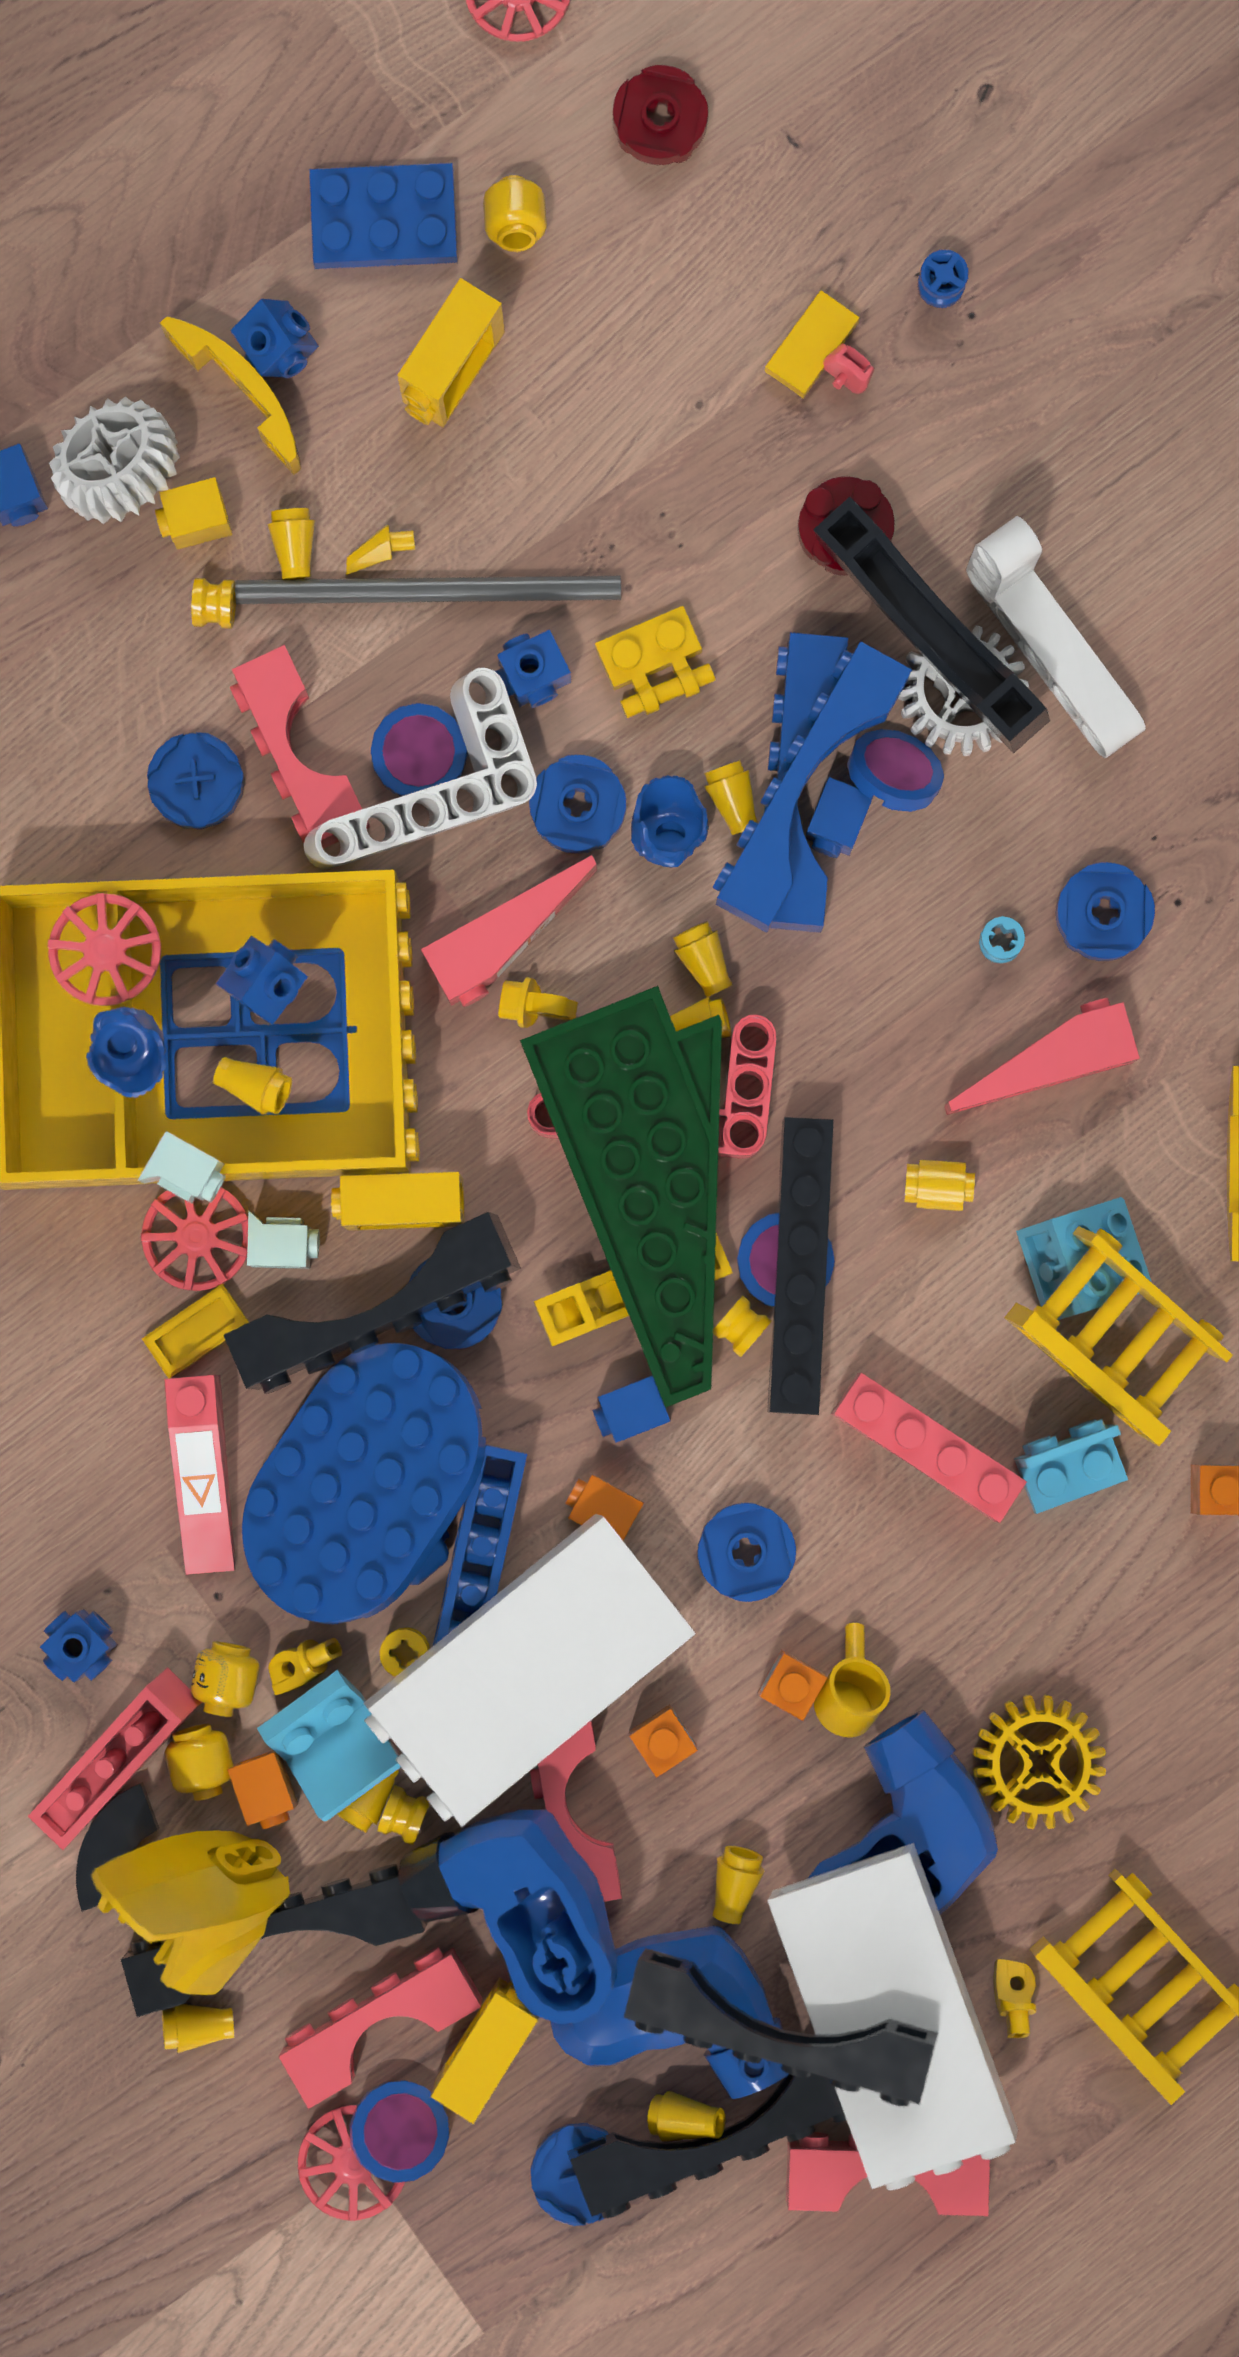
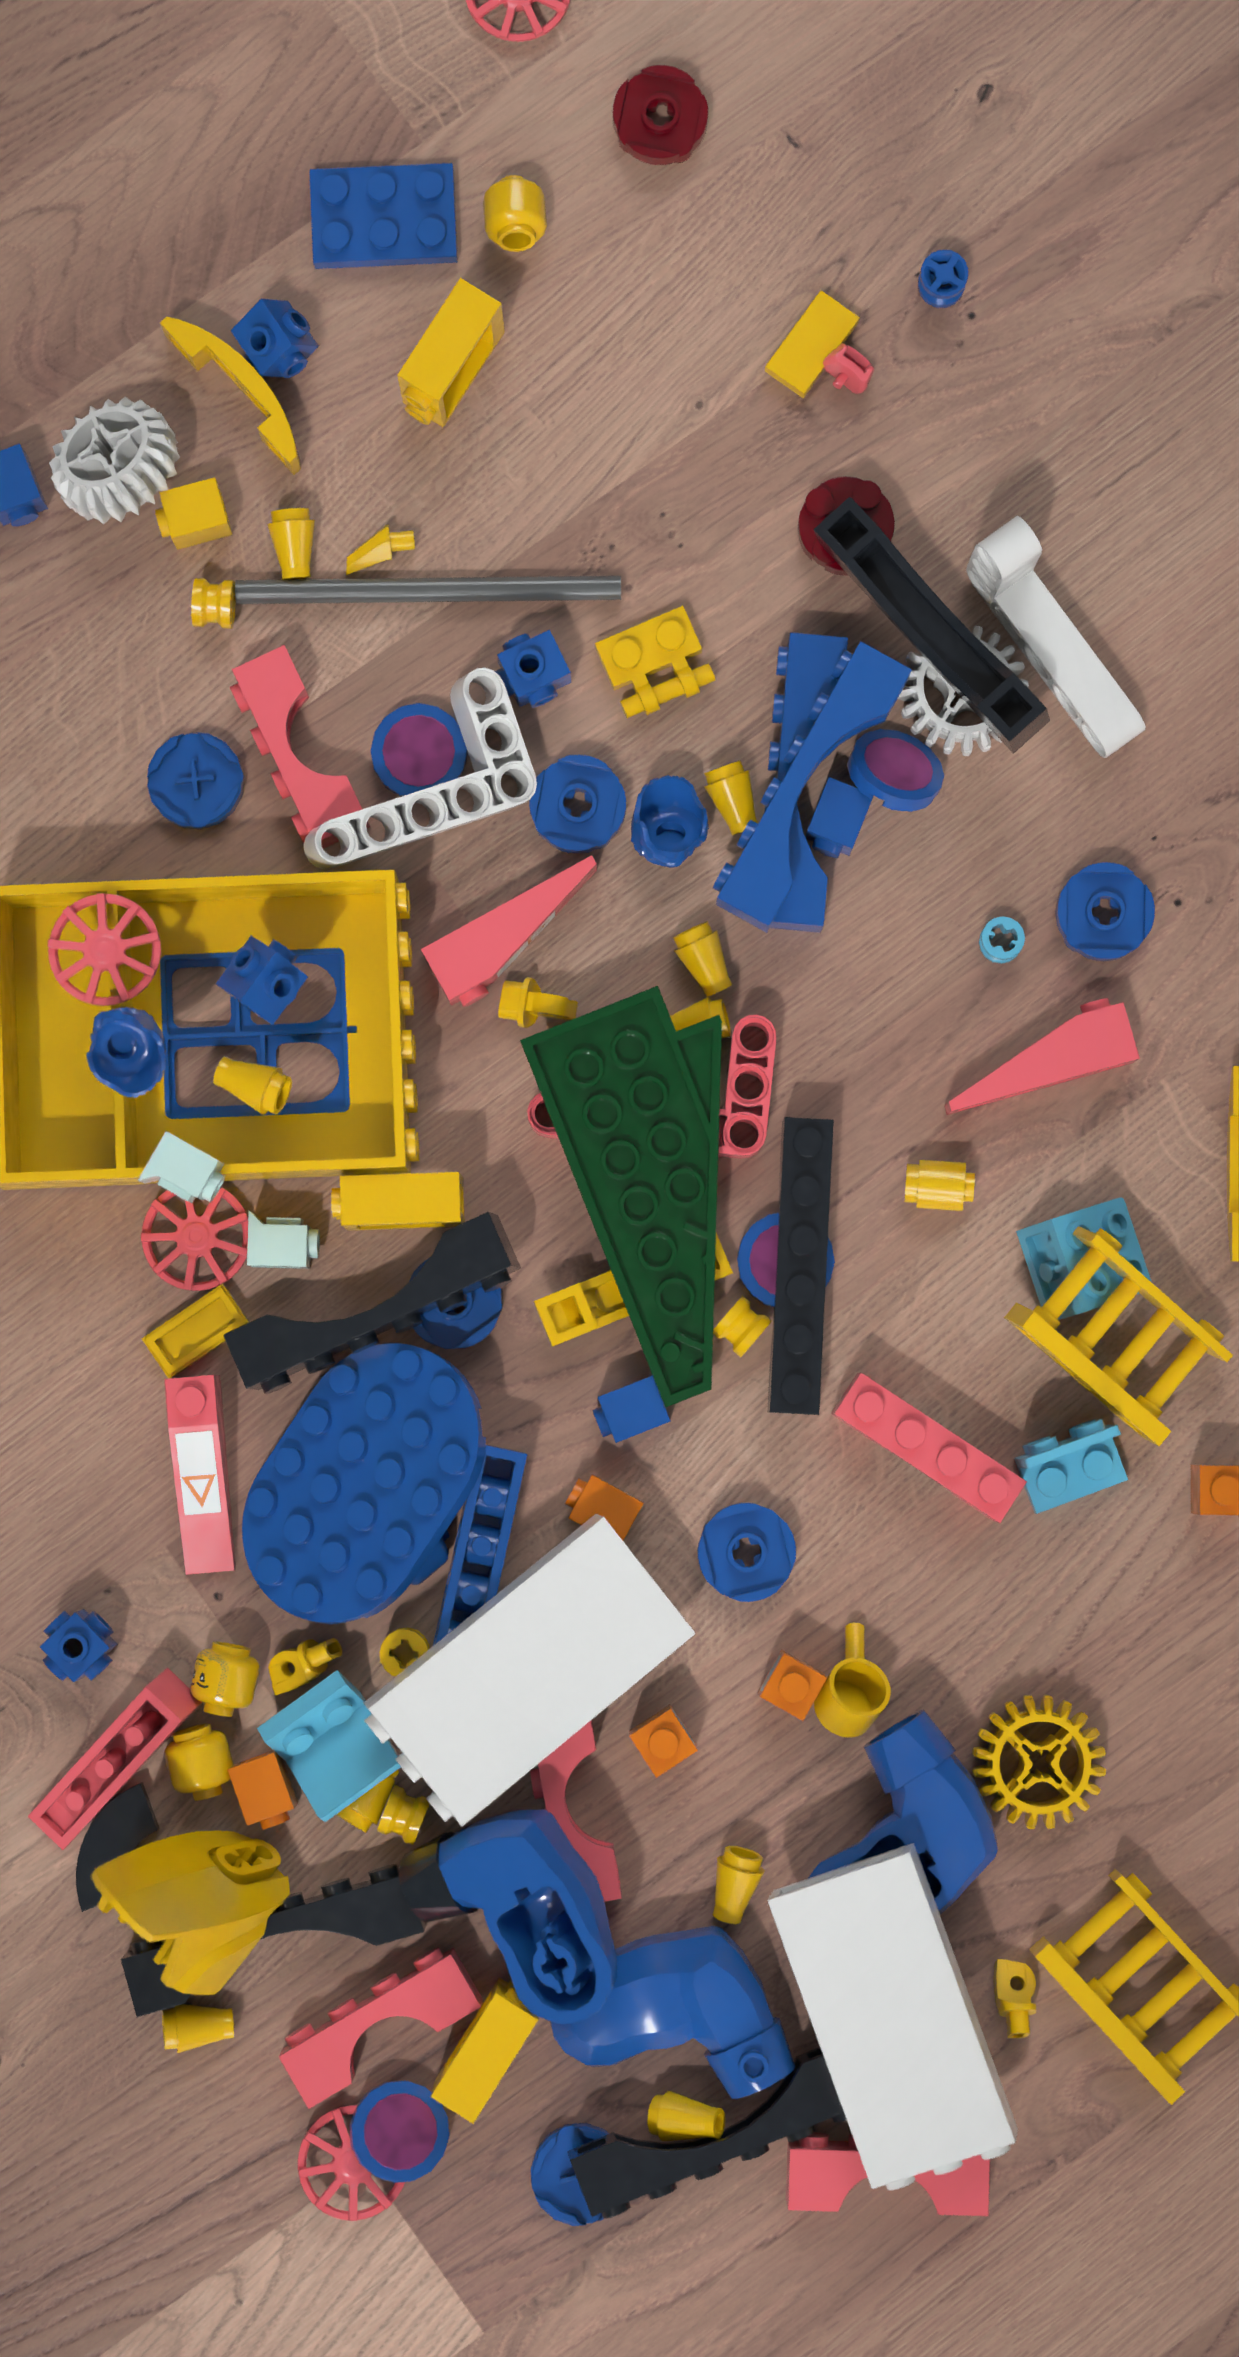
black arch [623,1948,938,2107] -> none

